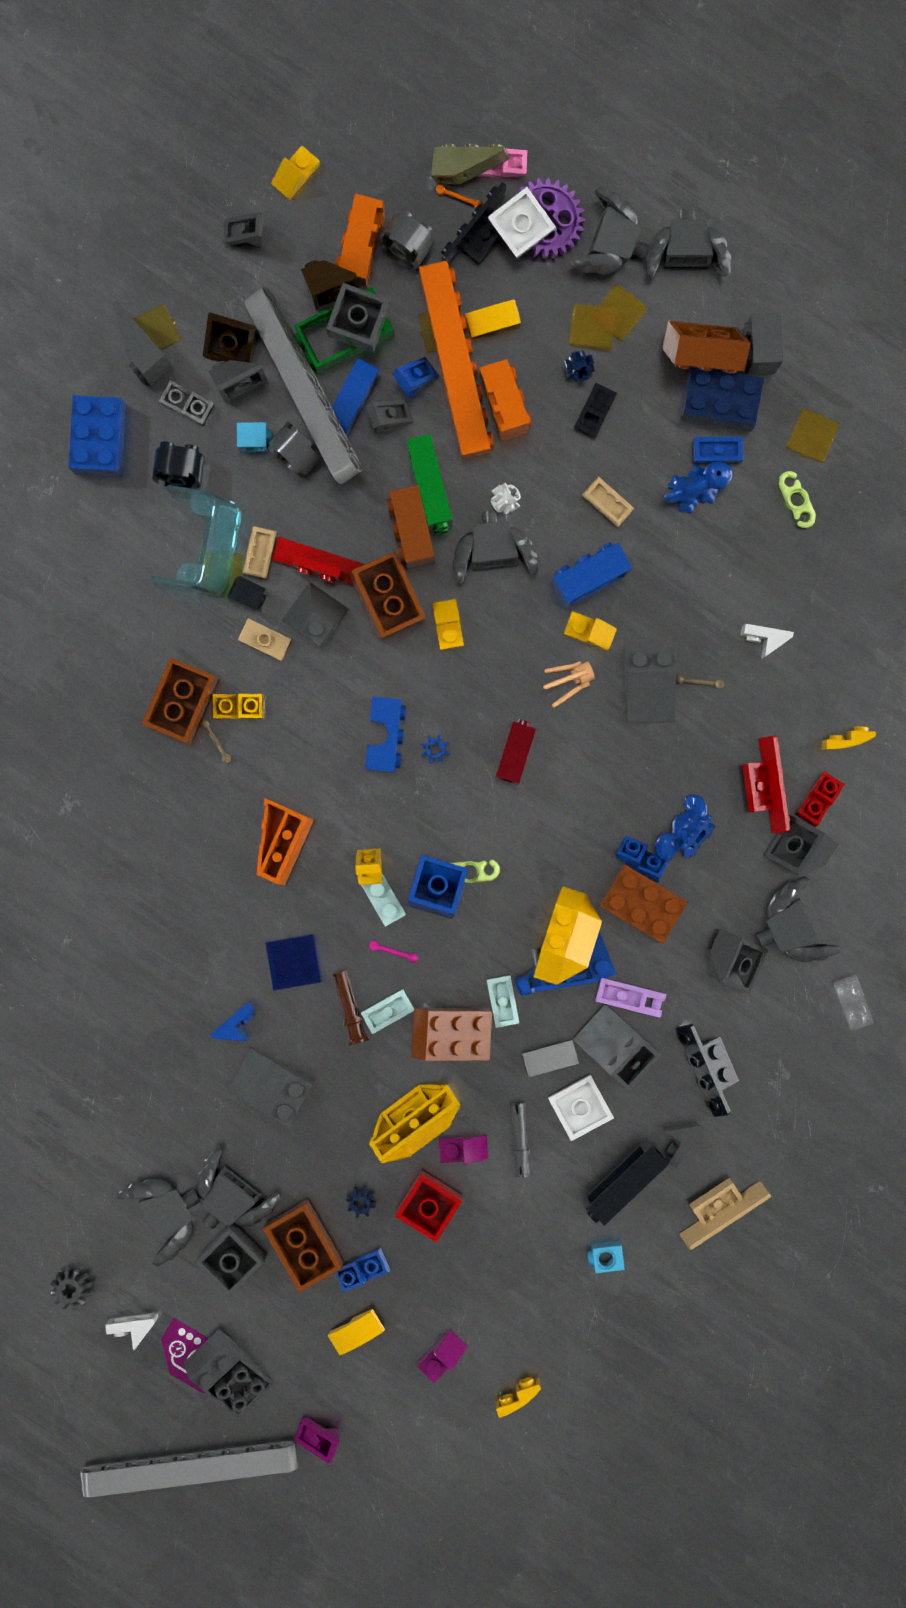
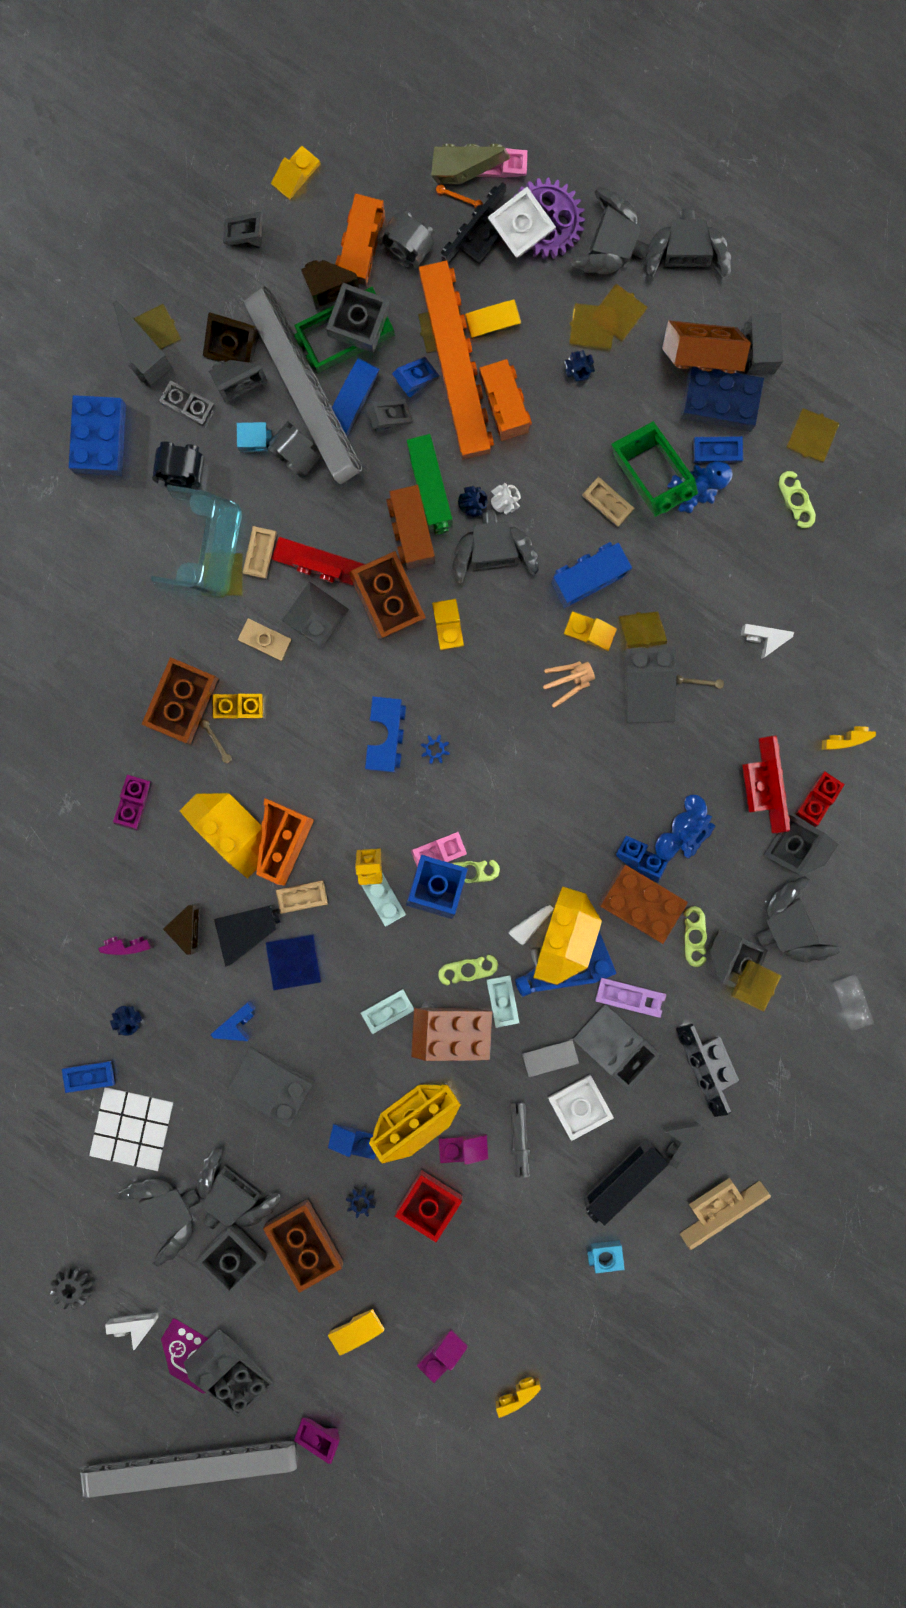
black brick [226,576,267,611] -> none
reddish brown pin [332,971,370,1046] -> none
blue slope [335,1248,390,1292] -> none
dark pink hinge [369,941,418,963] -> none
dark red slope [495,719,536,785] -> none
black slope [574,383,617,437] -> none
none -> blue plate [62,1061,115,1093]
none -> white piece [89,1087,173,1171]
none -> magenta slope [98,936,154,955]
none -> dark blue gear [110,1006,142,1036]
none -> magenta slope [113,775,151,831]
none -> dark brown slope [163,903,200,955]
none -> yellow wedge [180,793,262,879]
none -> black slope [214,905,281,967]
none -> tan plate [276,880,328,914]
none -> blue slope [328,1124,376,1160]
none -> bright pink slope [411,832,467,866]
none -> yellowish green piece [438,955,498,986]
none -> dark blue gear [458,486,488,517]
none -> white slope [508,905,554,945]
none -> green window [611,421,698,517]
none -> clear yellow piece [619,611,667,649]
none -> yellowish green piece [684,906,707,967]
none -> clear yellow piece [732,960,781,1011]

